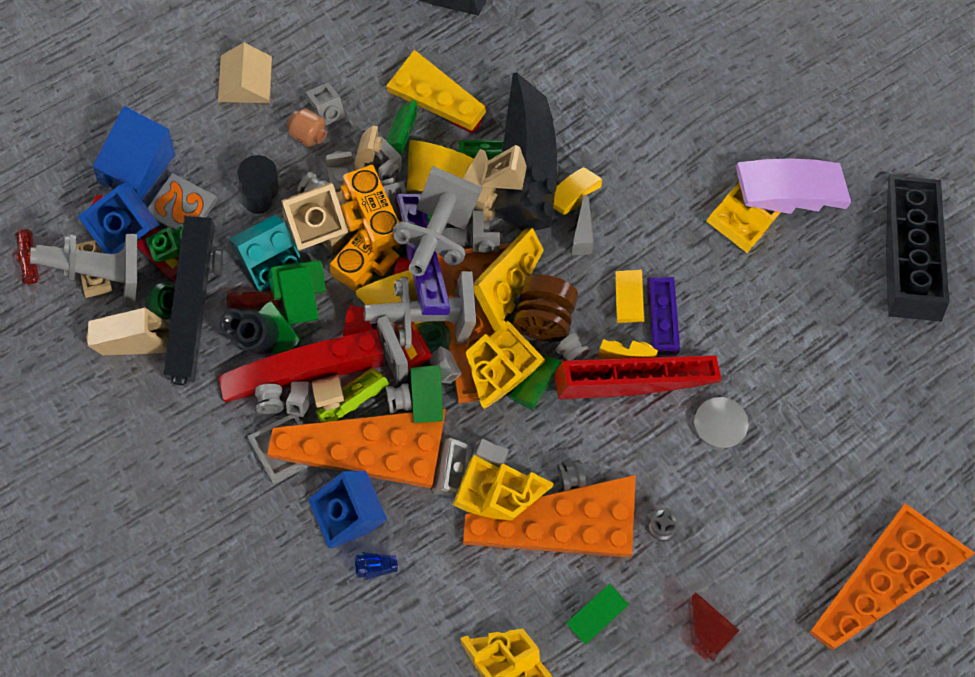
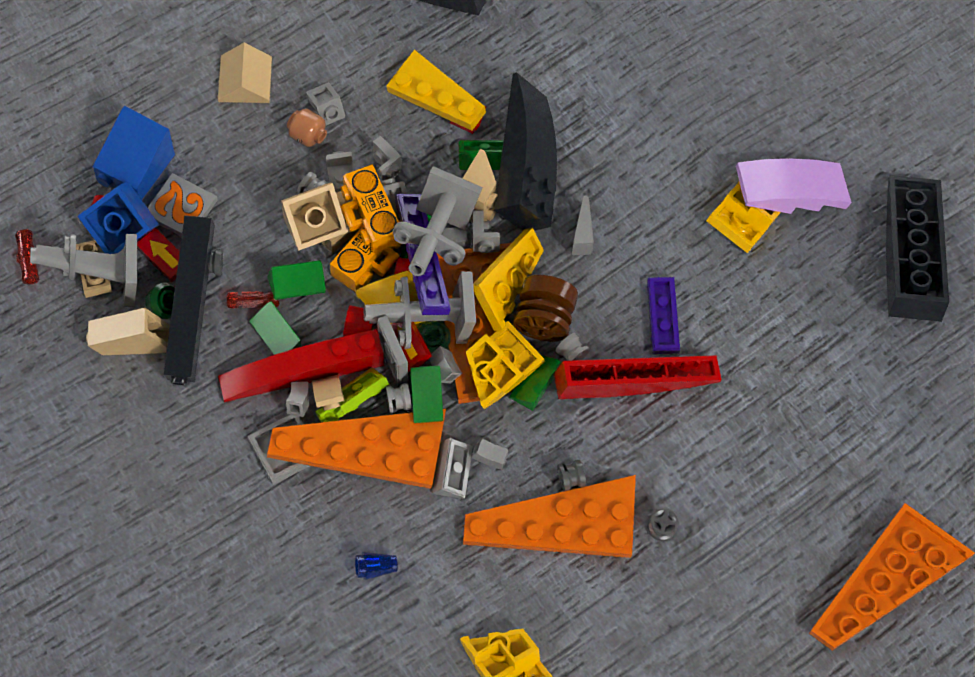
green slope [146,225,183,262] -> none
black piece [219,309,279,354] -> none
teal slope [229,215,303,292] -> none
black piece [237,155,279,214] -> none
light grey wheel [255,384,284,415] -> none
green slope [278,267,319,325] -> none
blue slope [308,471,387,548] -> none
tan slope [353,126,382,171] -> none
green slope [386,100,417,155] -> none
yellow slope [407,140,474,194] -> none
yellow slope [452,455,554,520] -> none
tan slope [481,145,527,190] -> none
yellow slope [553,167,602,215] -> none
green slope [566,583,629,645] -> none
yellow slope [597,339,658,360] -> none
yellow slope [615,270,644,323] -> none
clear red slope [688,592,739,662] -> none
light grey dish [693,397,749,451] -> none

